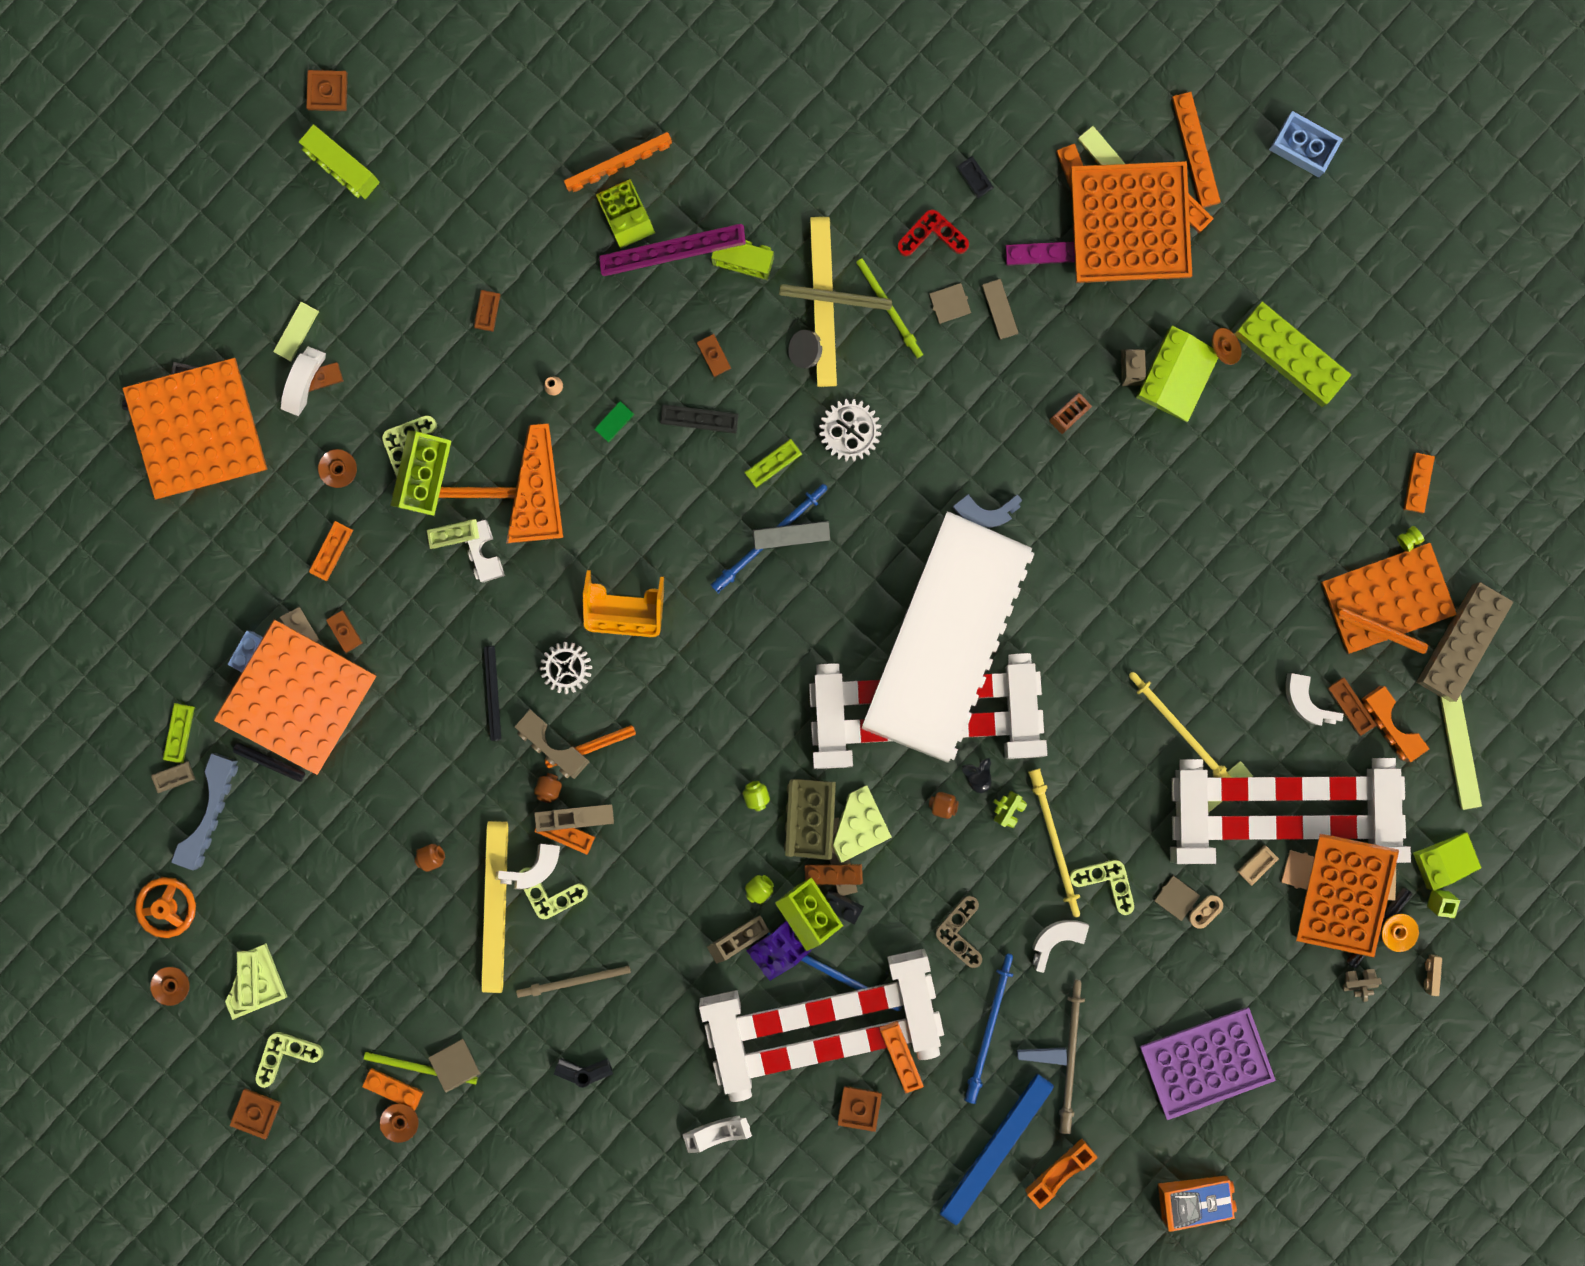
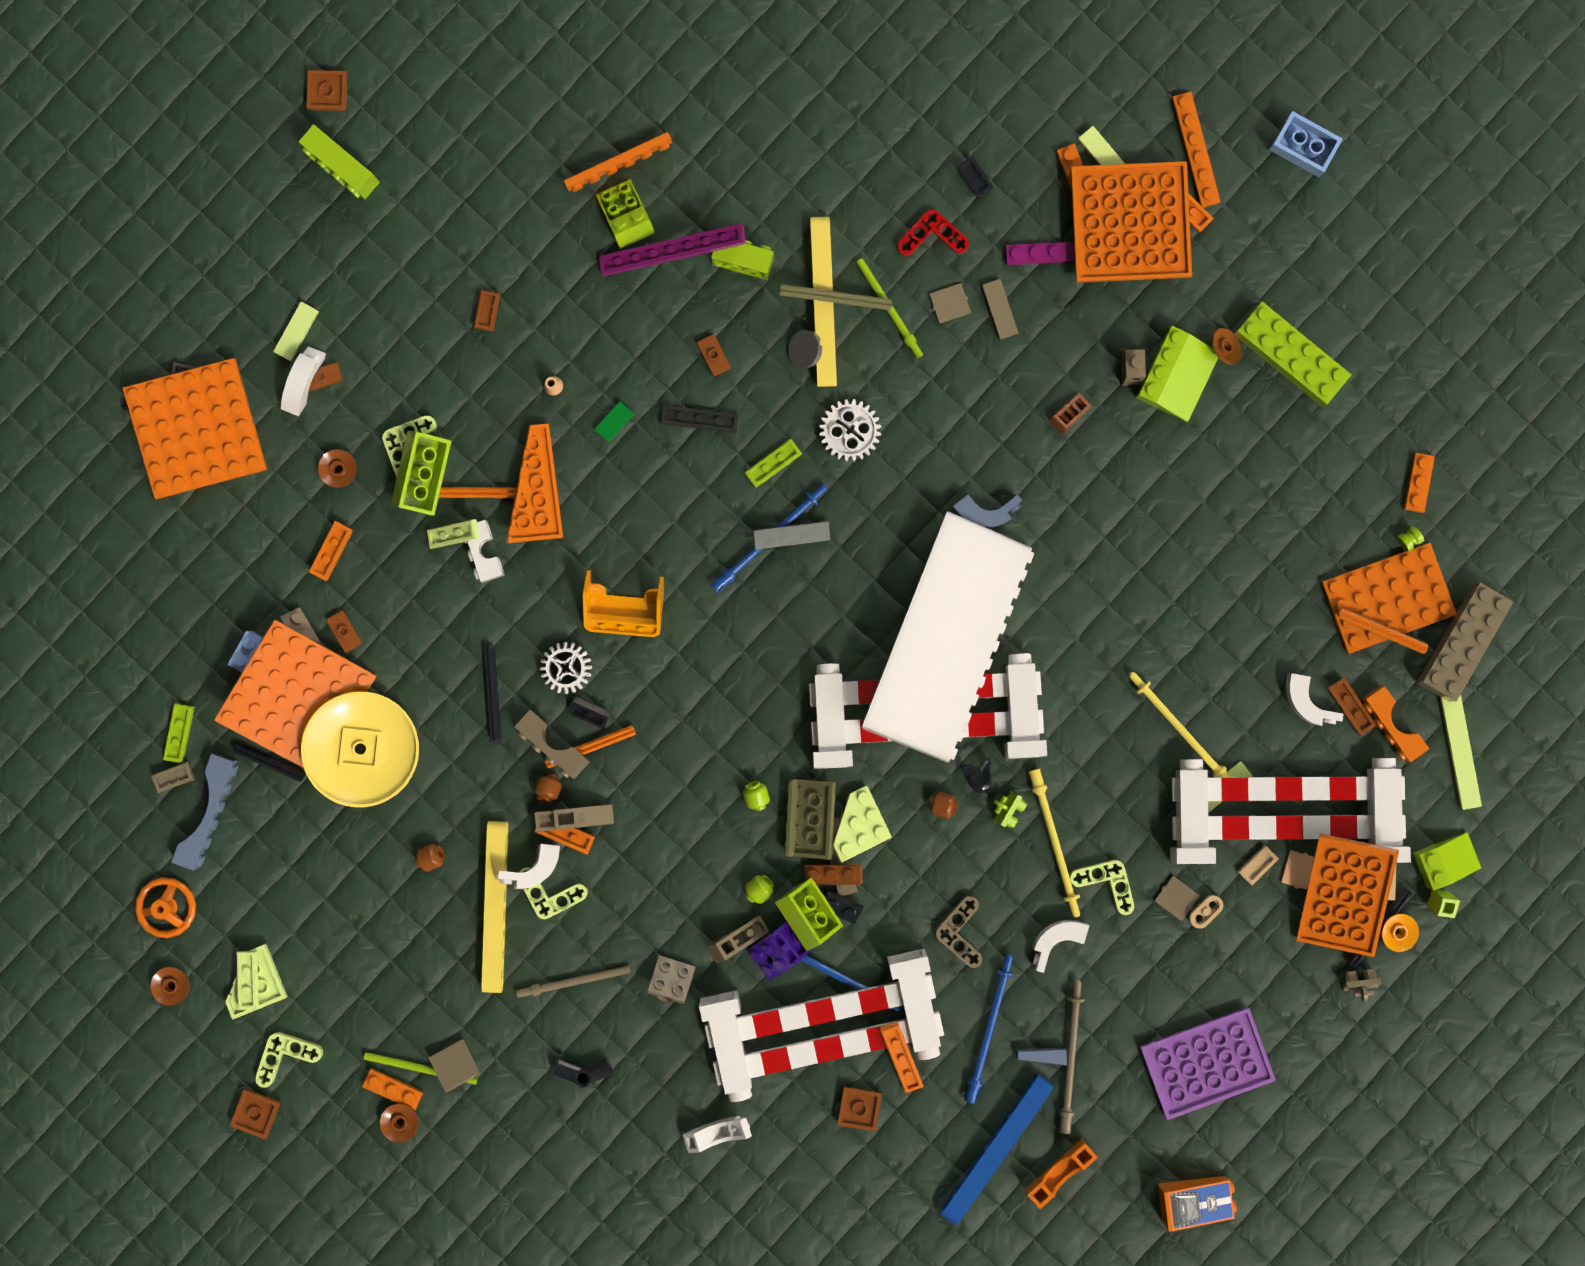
tan plate [1424,955,1442,996] -> none
none -> light yellow dish [301,691,419,807]
none -> black plate [569,697,611,730]
none -> dark tan plate [647,955,696,1004]

